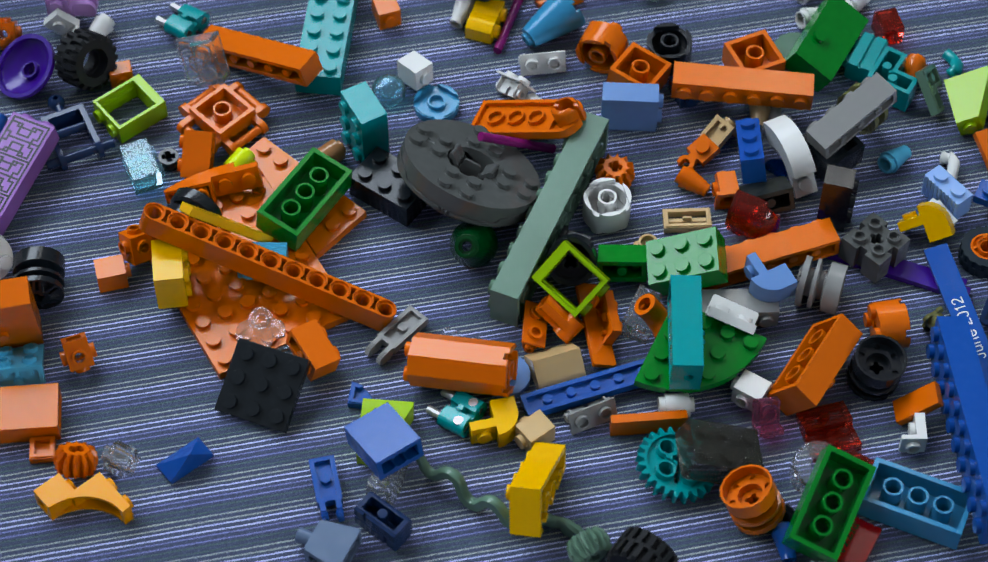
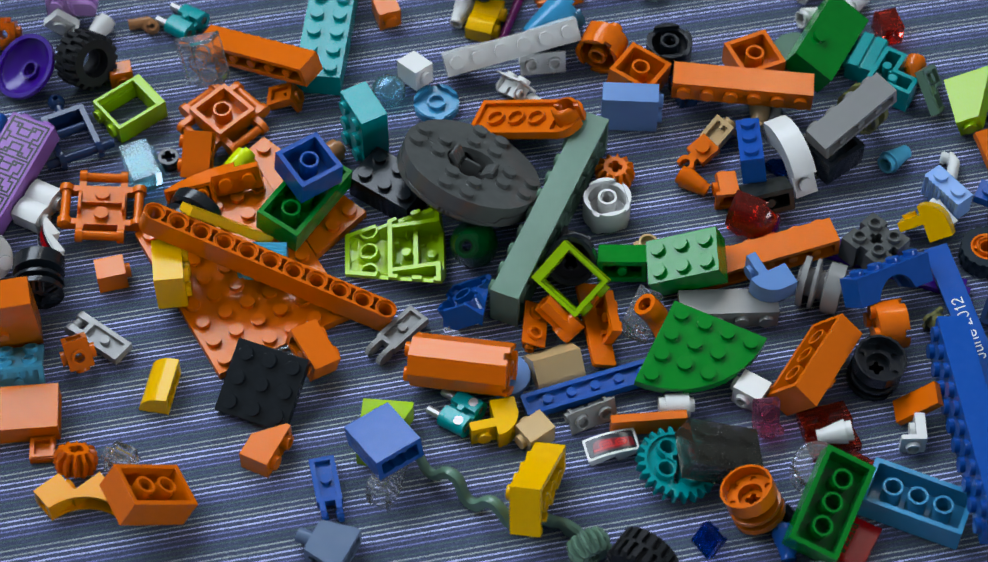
orange brick [118,224,155,266] -> none
blue slope [156,437,214,485] -> none
clear plate [235,307,286,347] -> none
blue tile [347,382,372,409] -> none
dark blue brick [354,491,412,551] -> none
magenta bar [478,132,556,153] -> none
tan tile [662,208,712,233] -> none
teal brick [667,275,705,390] -> none
white bracket [705,294,759,335] -> none
black brick [816,164,859,232] -> none
teal arm [942,49,963,77] -> none
none -> white brick [11,179,62,234]
none -> white slope [37,218,65,255]
none -> orange brick [56,170,147,244]
none -> light grey plate [64,311,133,365]
none -> orange brick [99,464,198,526]
none -> medium nougat arm [128,16,160,35]
none -> yellow brick [139,358,181,415]
none -> orange slope [239,423,294,478]
none -> orange bracket [266,82,305,113]
none -> blue brick [274,132,343,203]
none -> lime wedge [345,207,447,283]
none -> blue slope [437,274,492,334]
none -> white arch [441,16,582,77]
none -> slope [582,428,640,466]
none -> clear blue tile [691,521,728,559]
none -> white cone [815,419,855,445]
none -> blue arch [840,249,933,309]

